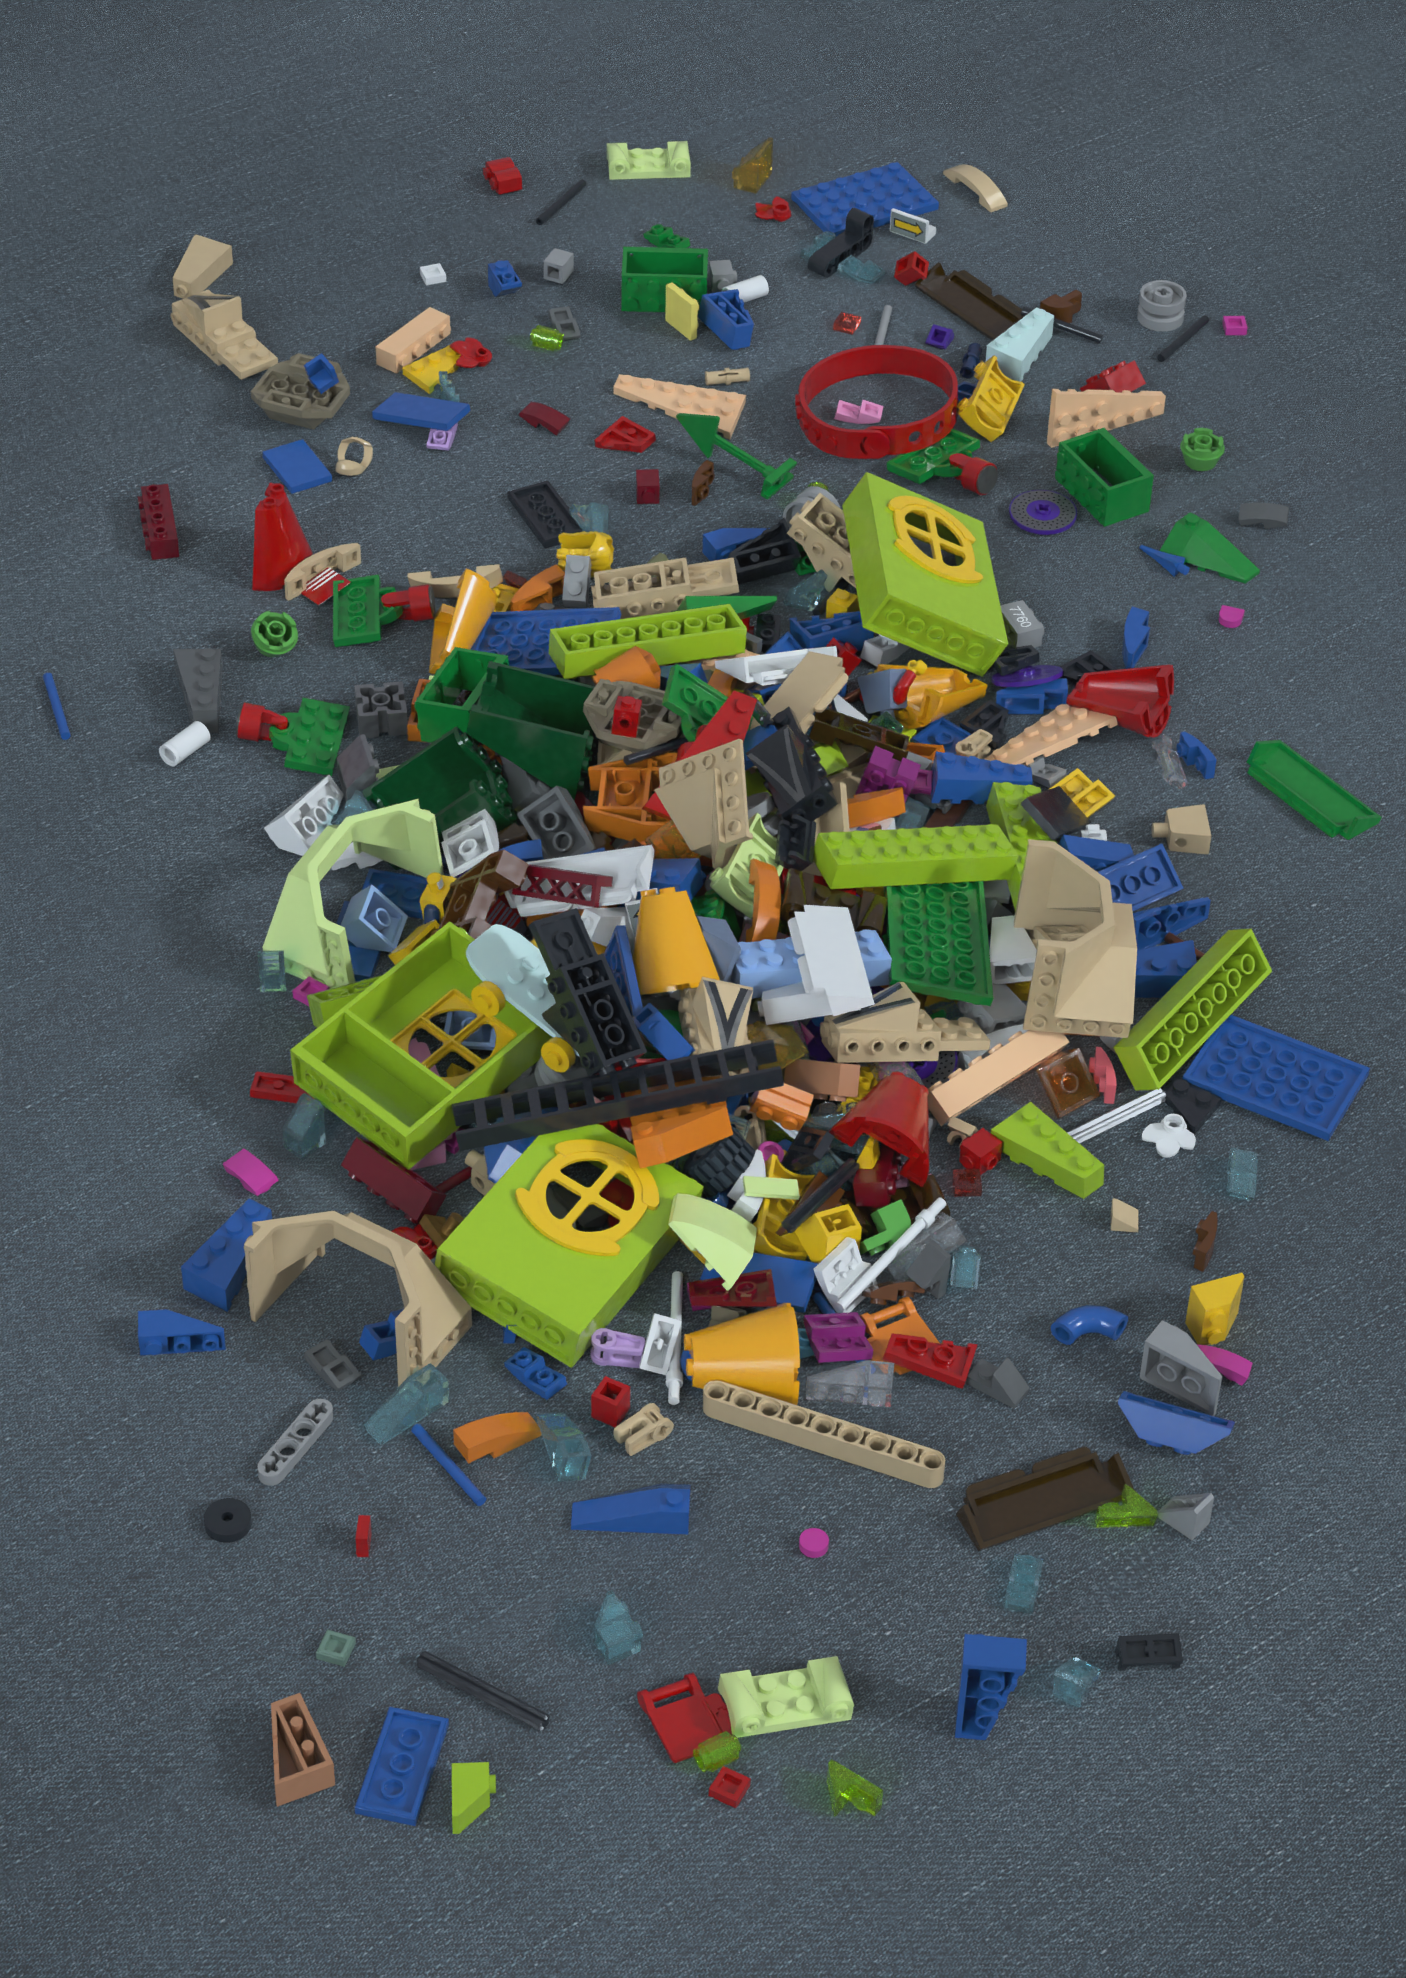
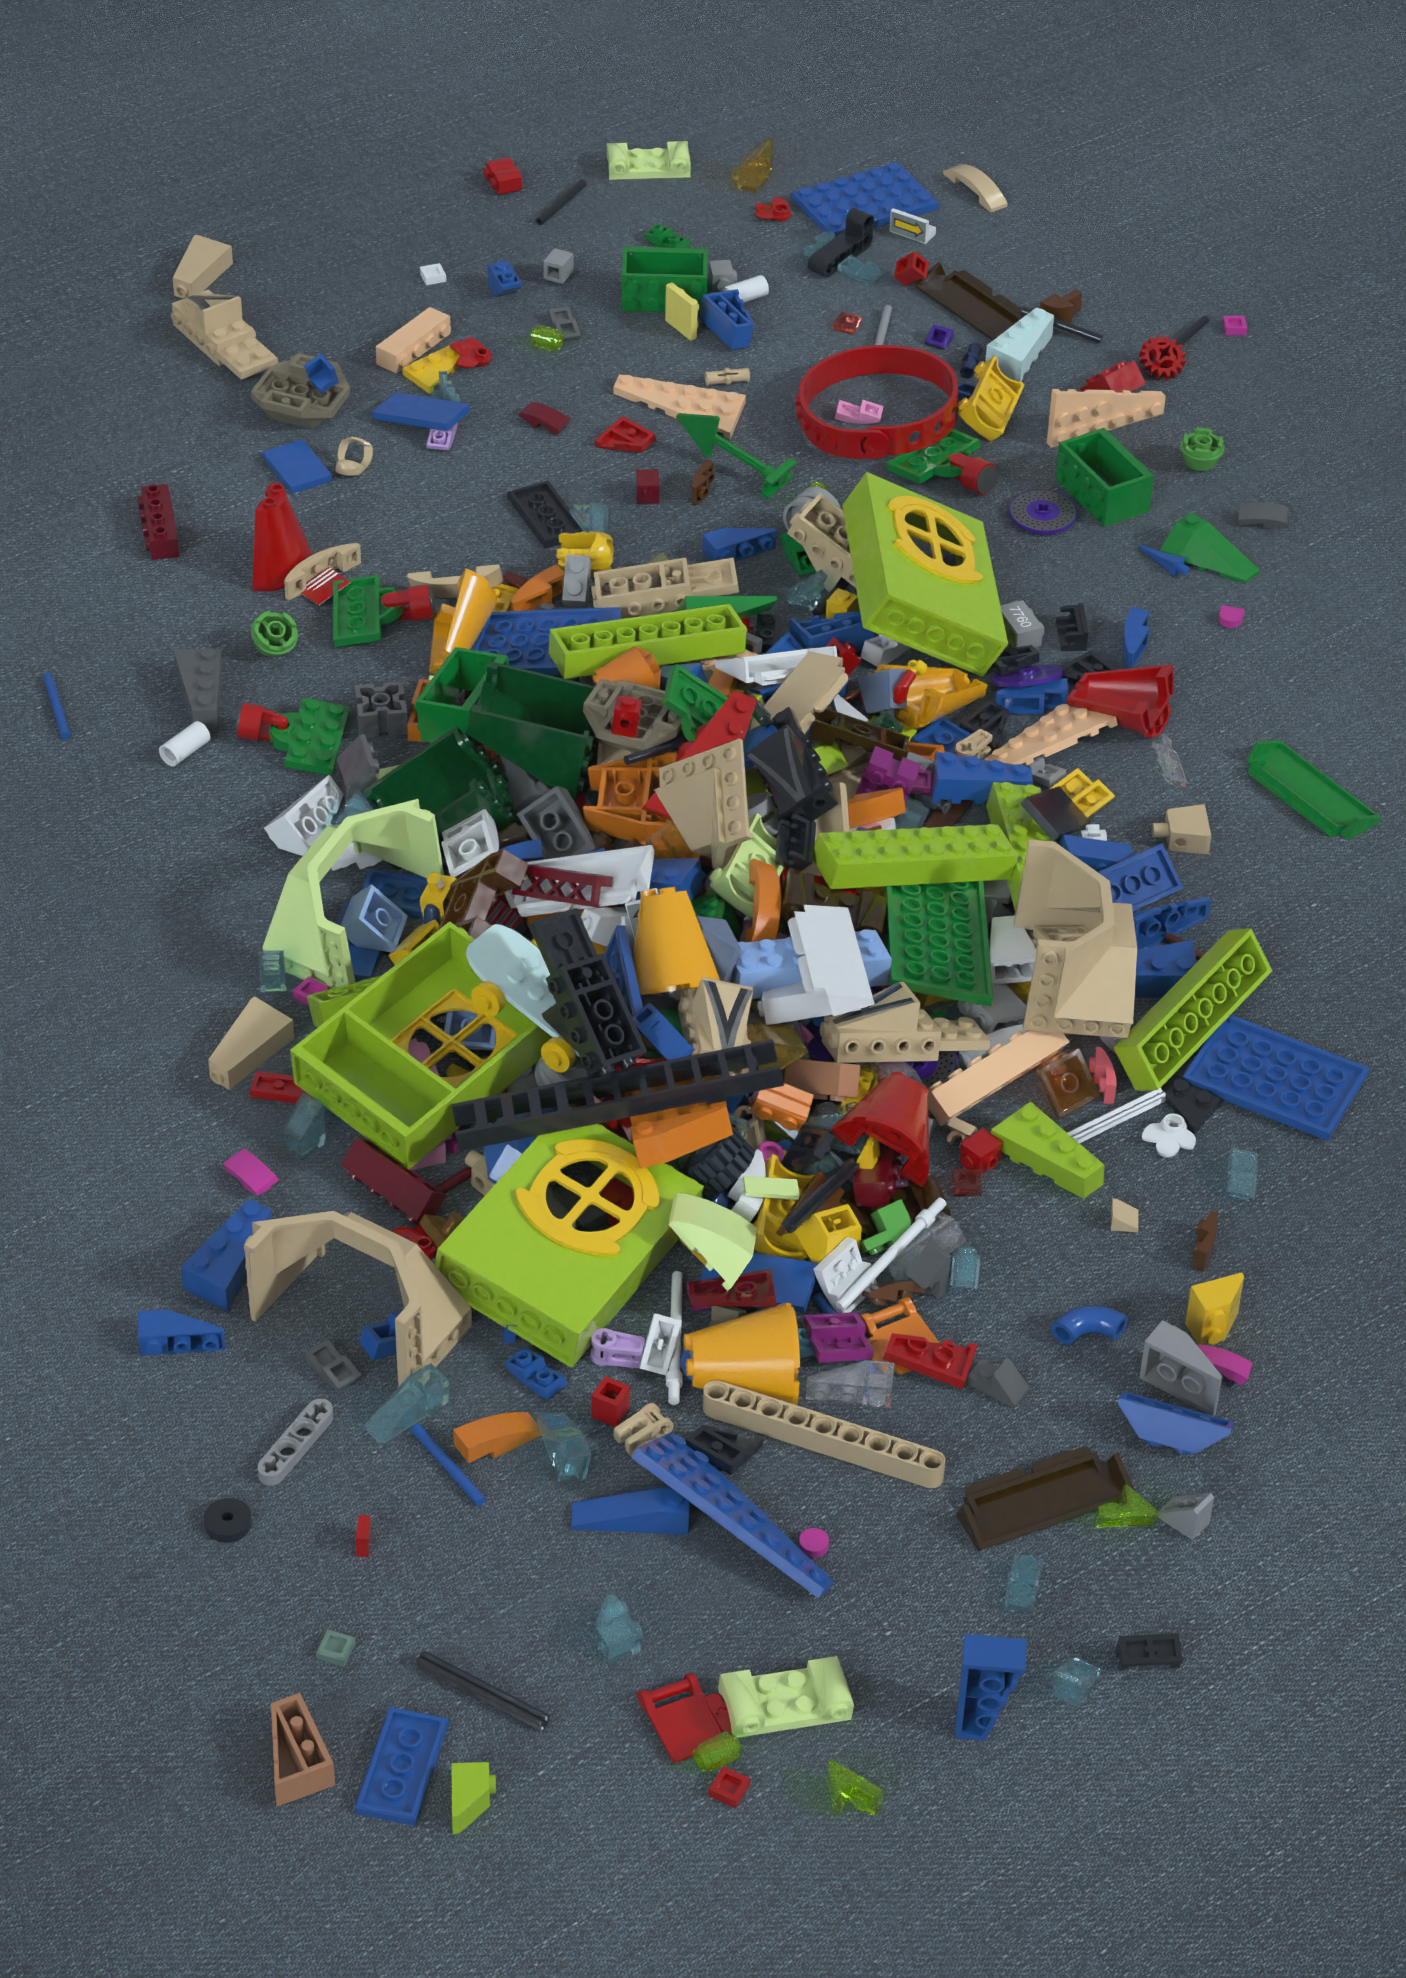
black wedge [727,517,801,585] -> none
light grey wheel [1137,280,1187,332] -> none
blue slope [1176,732,1217,779] -> none
none -> tan slope [208,996,294,1090]
none -> blue wing [631,1433,834,1598]
none -> black wing [685,1425,764,1475]
none -> black hinge [1056,603,1089,651]
none -> red gear [1139,335,1186,381]

